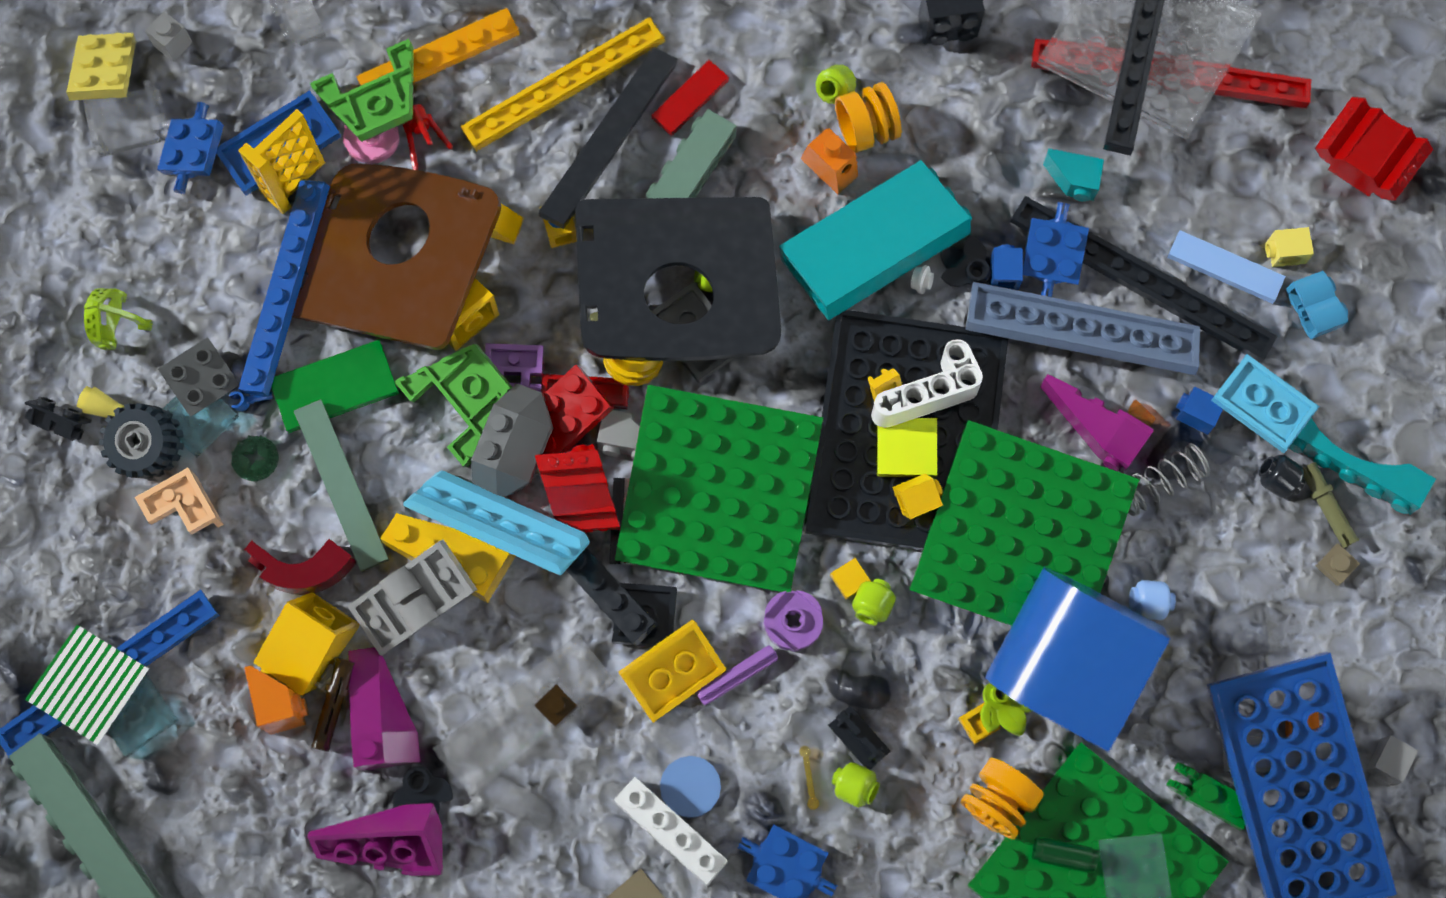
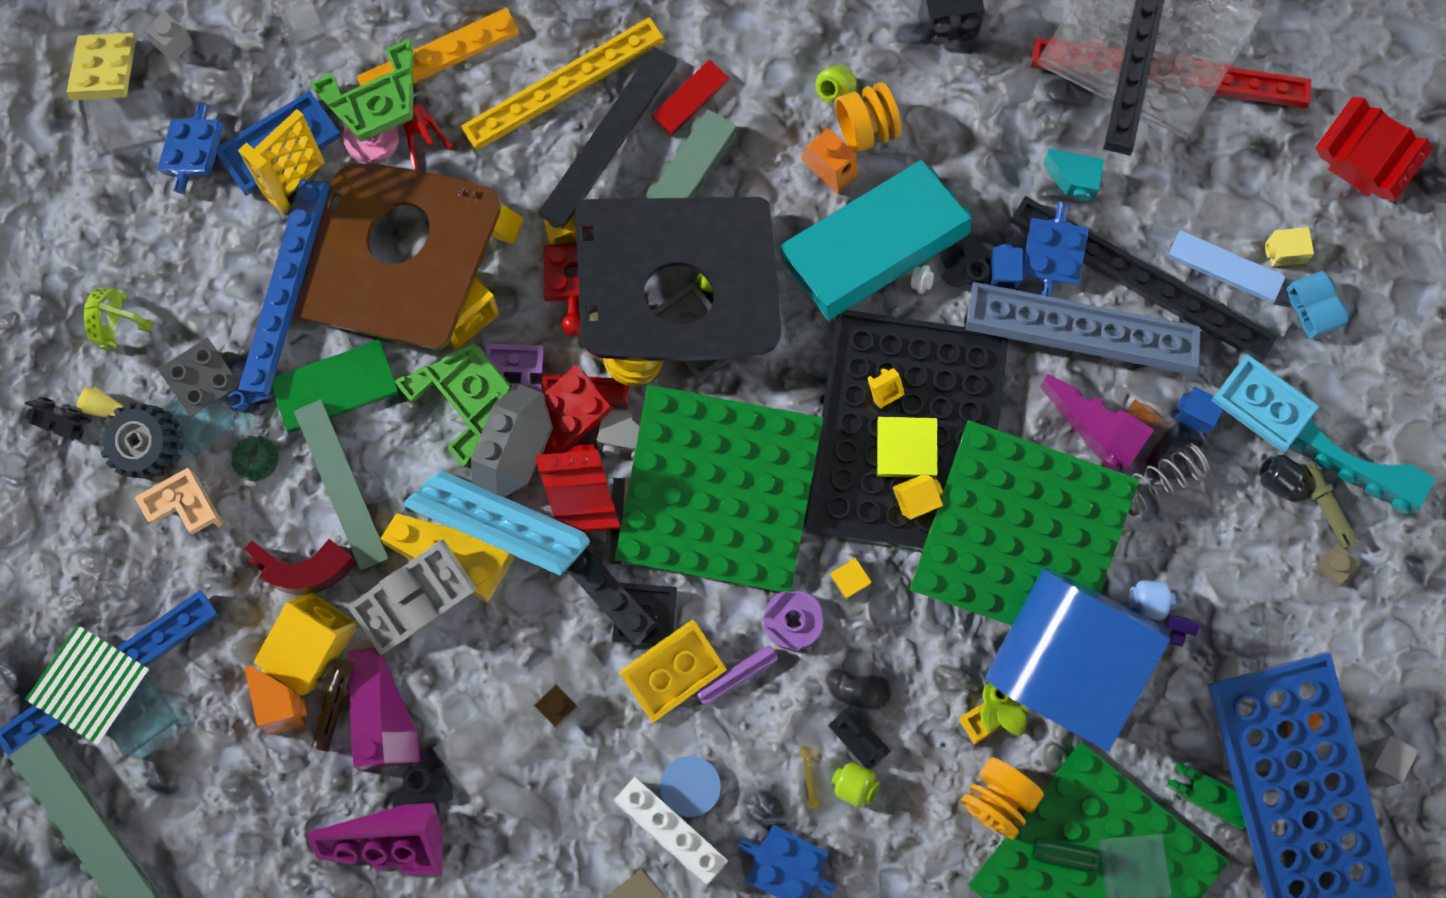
lime head [852,579,896,626] -> none
white beam [871,339,983,428] -> none
none -> red plate [543,244,581,336]
none -> dark purple tile [1163,613,1200,647]

